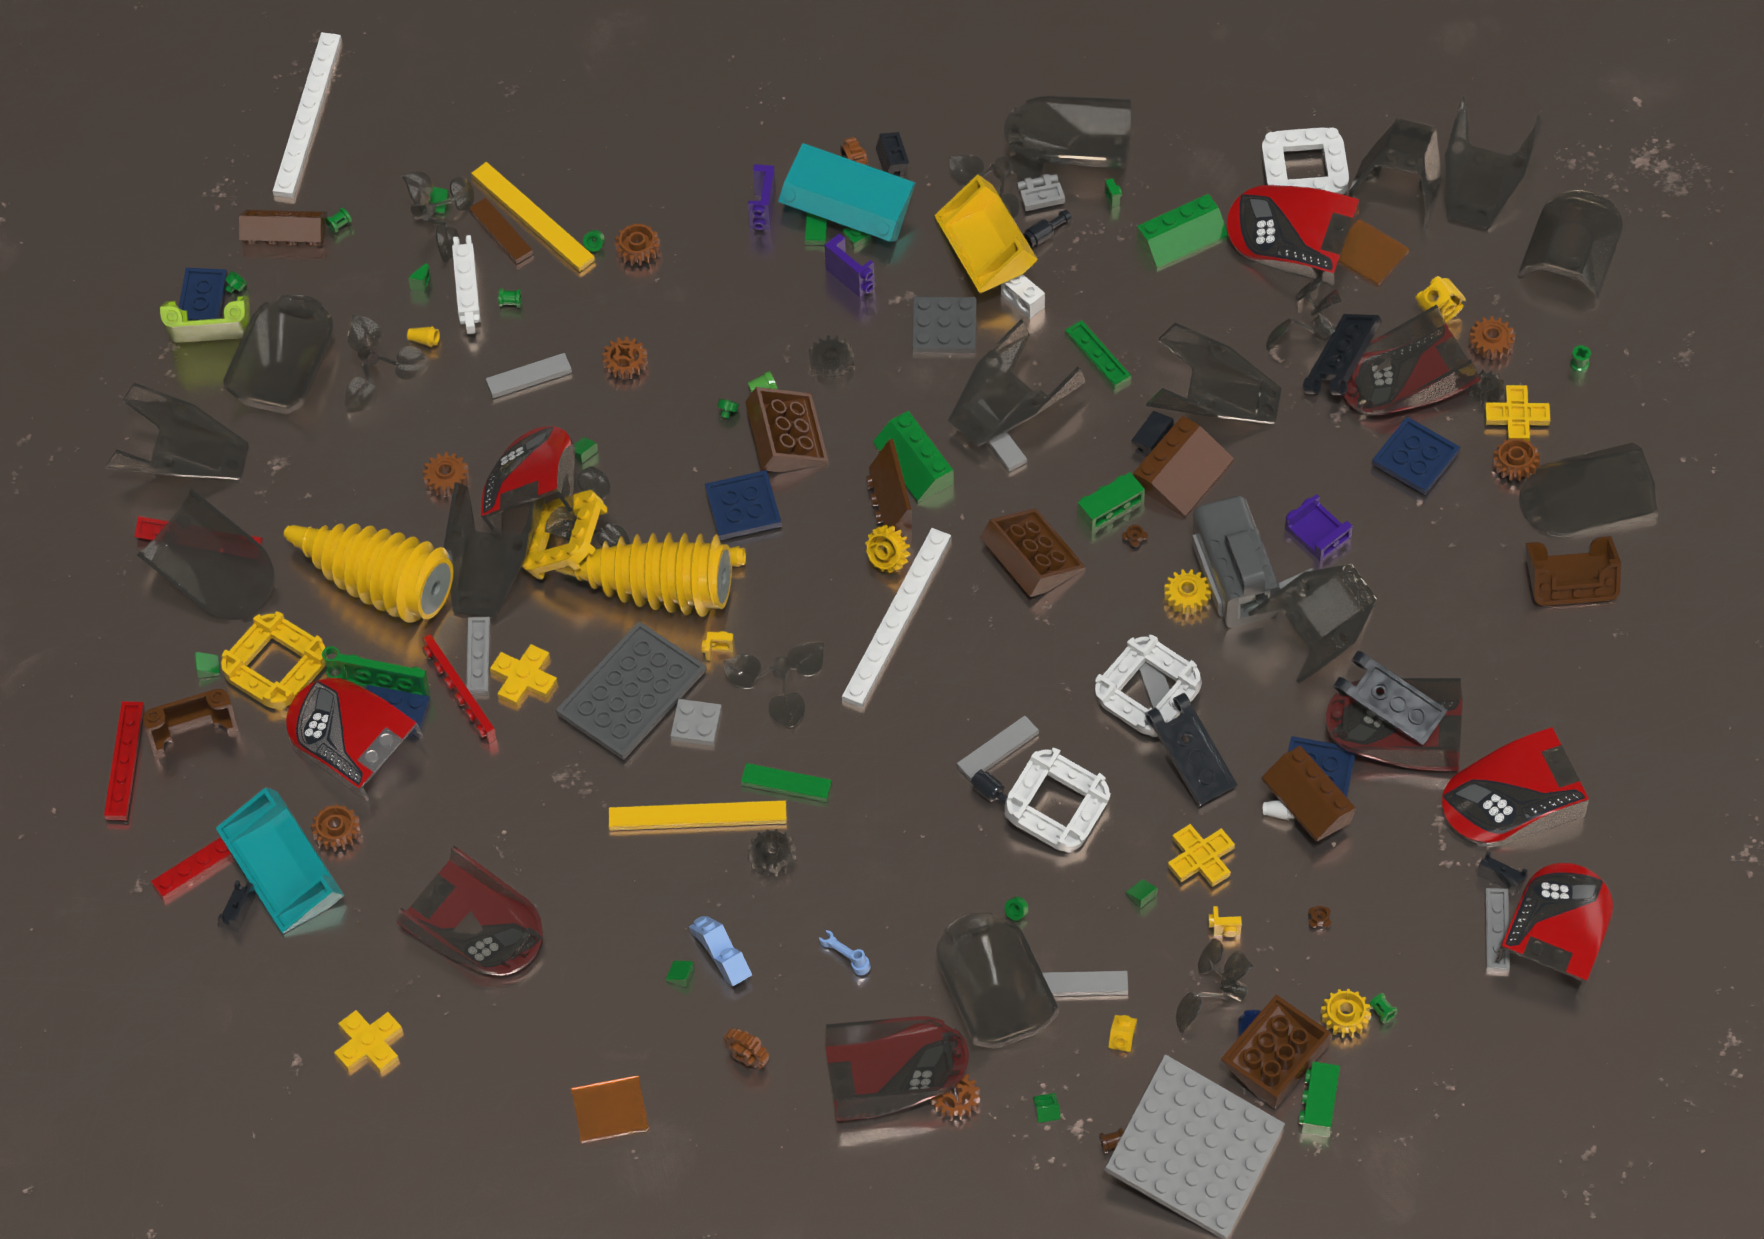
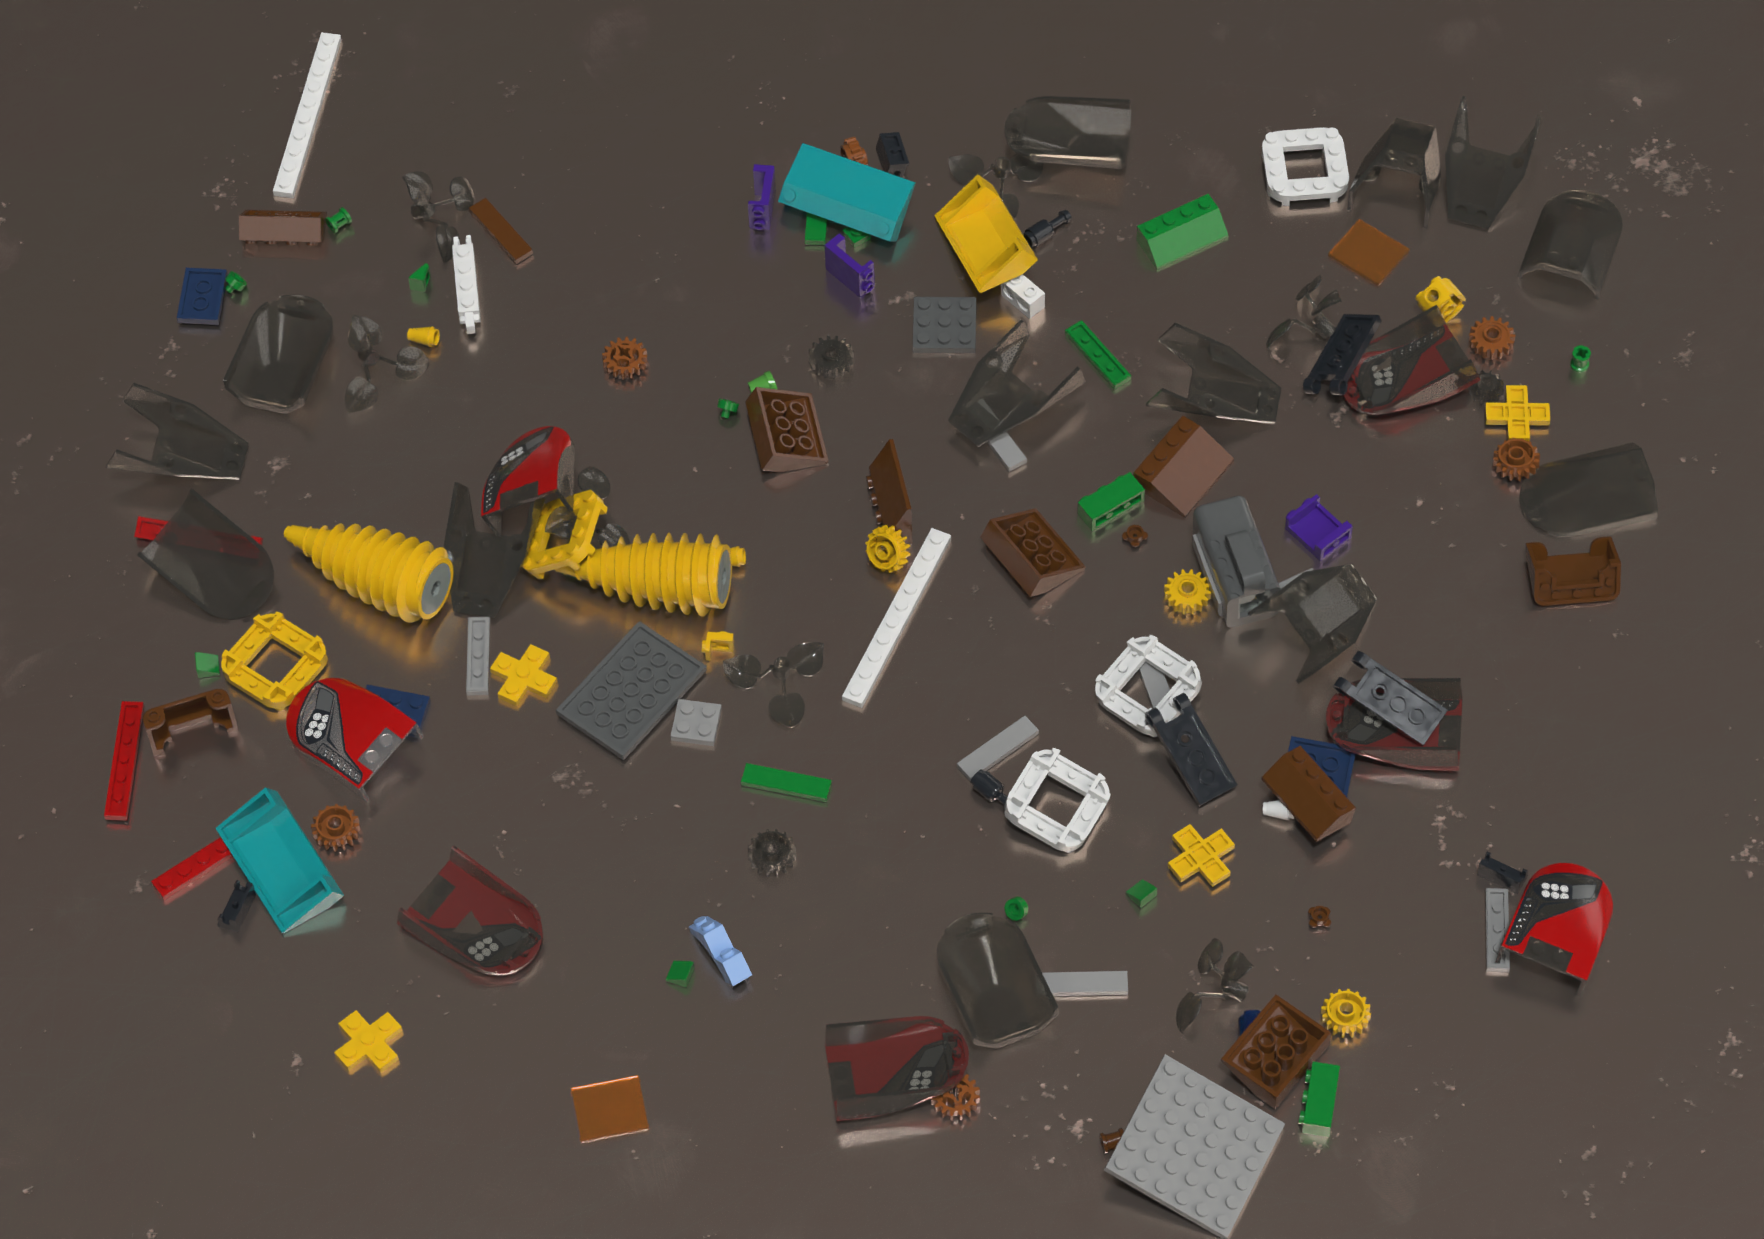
lime windscreen [160,295,252,343] -> none
green hinge [322,646,430,696] -> none
dark orange gear [422,452,469,496] -> none
red plate [422,634,497,743] -> none
green slope [424,186,450,214] -> none
yellow tile [471,162,595,272] -> none
light grey tile [486,353,572,398] -> none
green bush [498,288,522,308] -> none
green slope [568,437,598,463] -> none
green tile [583,230,605,252] -> none
yellow tile [609,801,787,831] -> none
dark orange gear [615,223,660,266] -> none
dark blue plate [705,470,782,540] -> none
dark orange gear [723,1028,770,1069] -> none
light blue brick [819,930,871,975] -> none
green slope [873,411,954,503] -> none
light grey plate [1017,174,1065,211] -> none
green slope [1033,1093,1061,1123] -> none
green plate [1104,178,1122,208] -> none
yellow bracket [1108,1015,1137,1052] -> none
black hinge [1131,411,1174,457] -> none
yellow bracket [1208,906,1242,937] -> none
windscreen [1227,185,1360,285] -> none
green bush [1369,993,1398,1024] -> none
dark blue plate [1372,417,1461,495] -> none
windscreen [1441,727,1589,847] -> none

